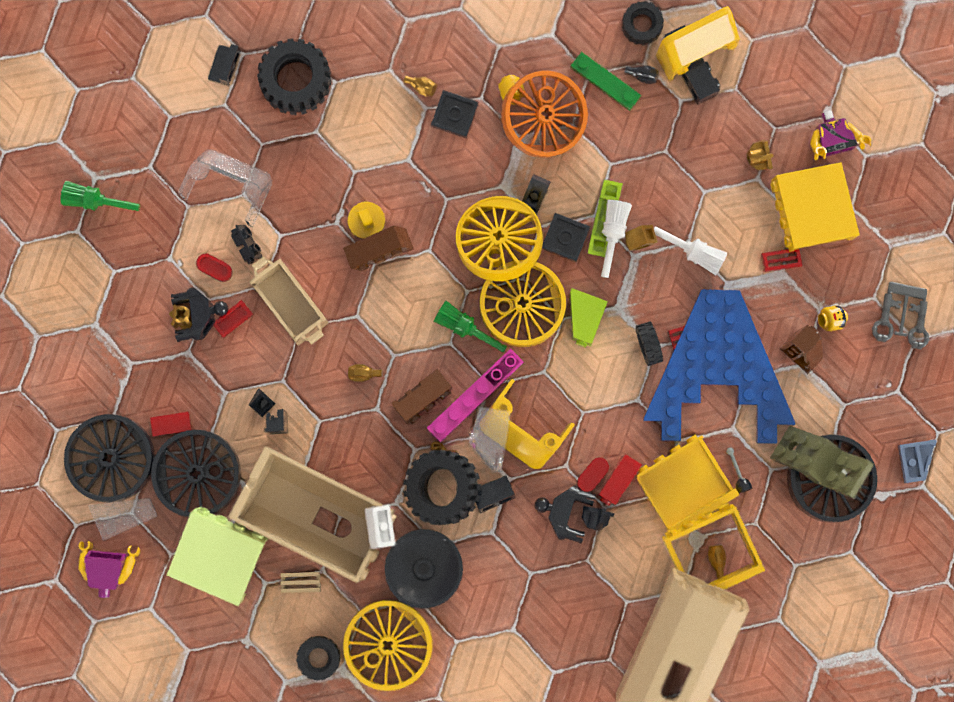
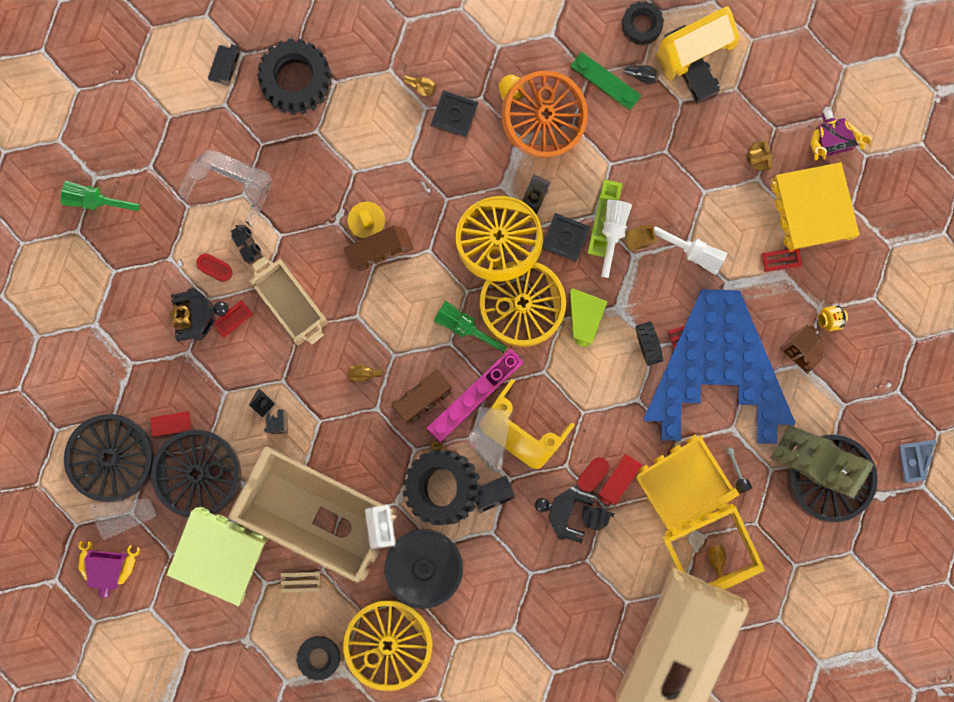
dark grey piece [872,282,930,350] -> none

